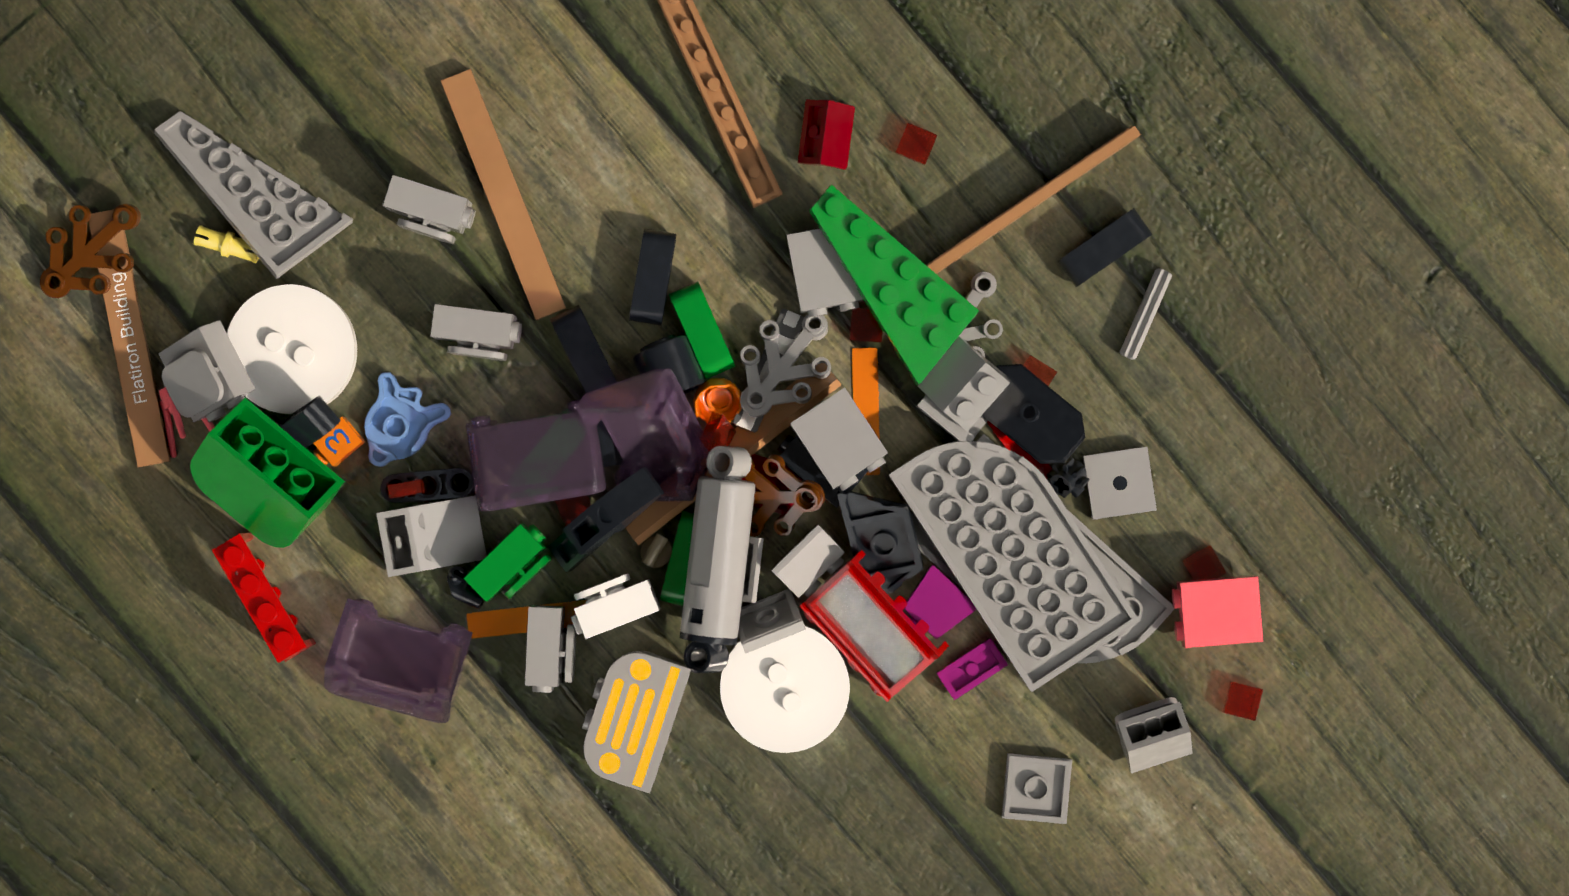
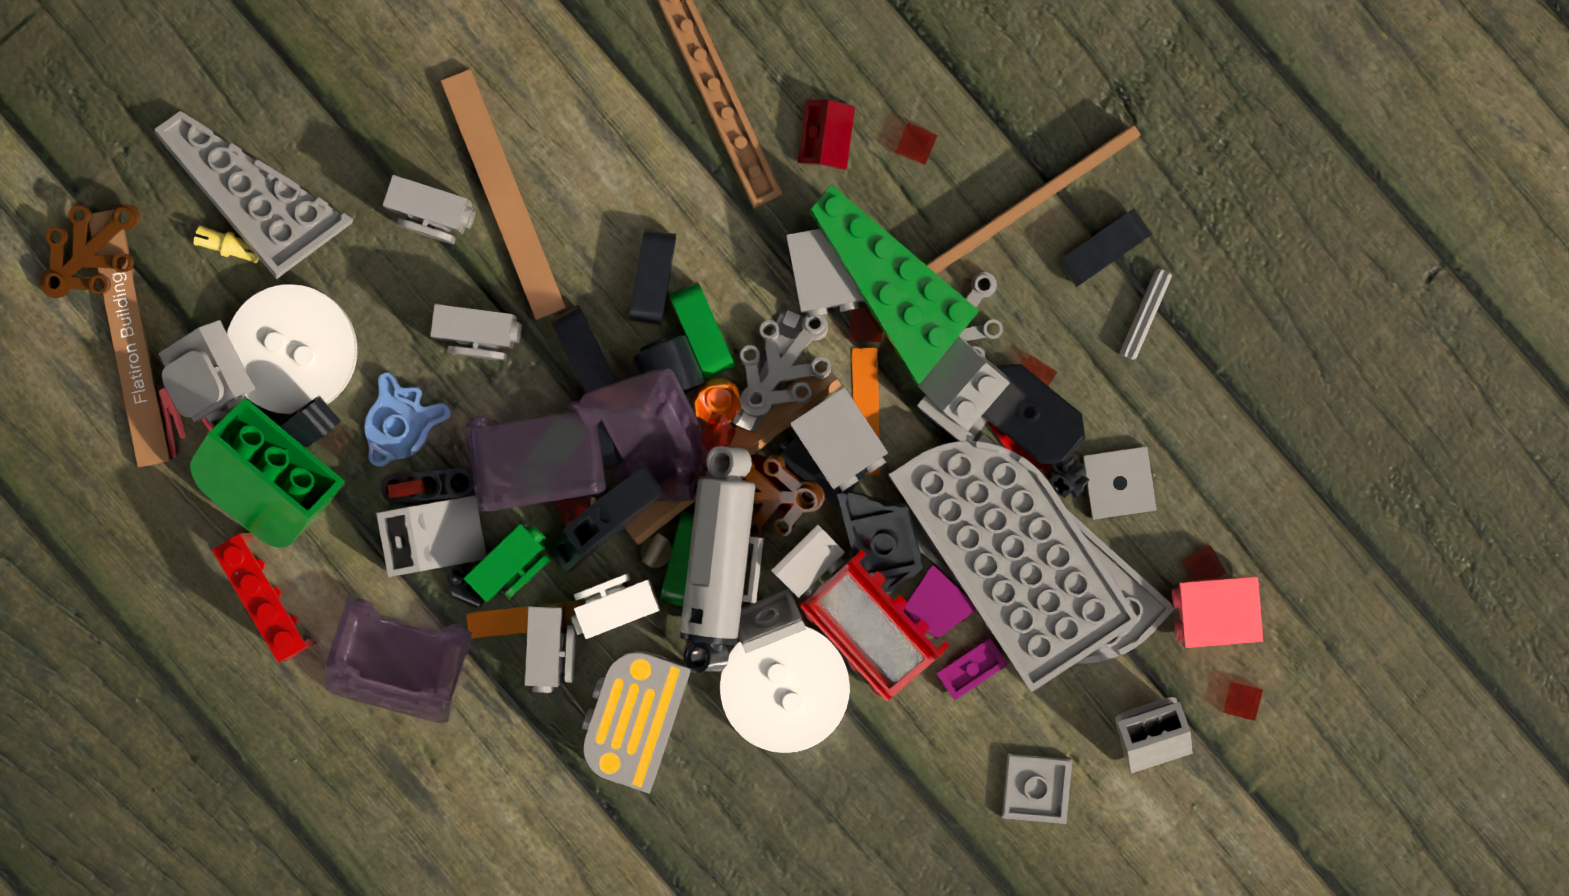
orange brick [313,417,366,467] -> none

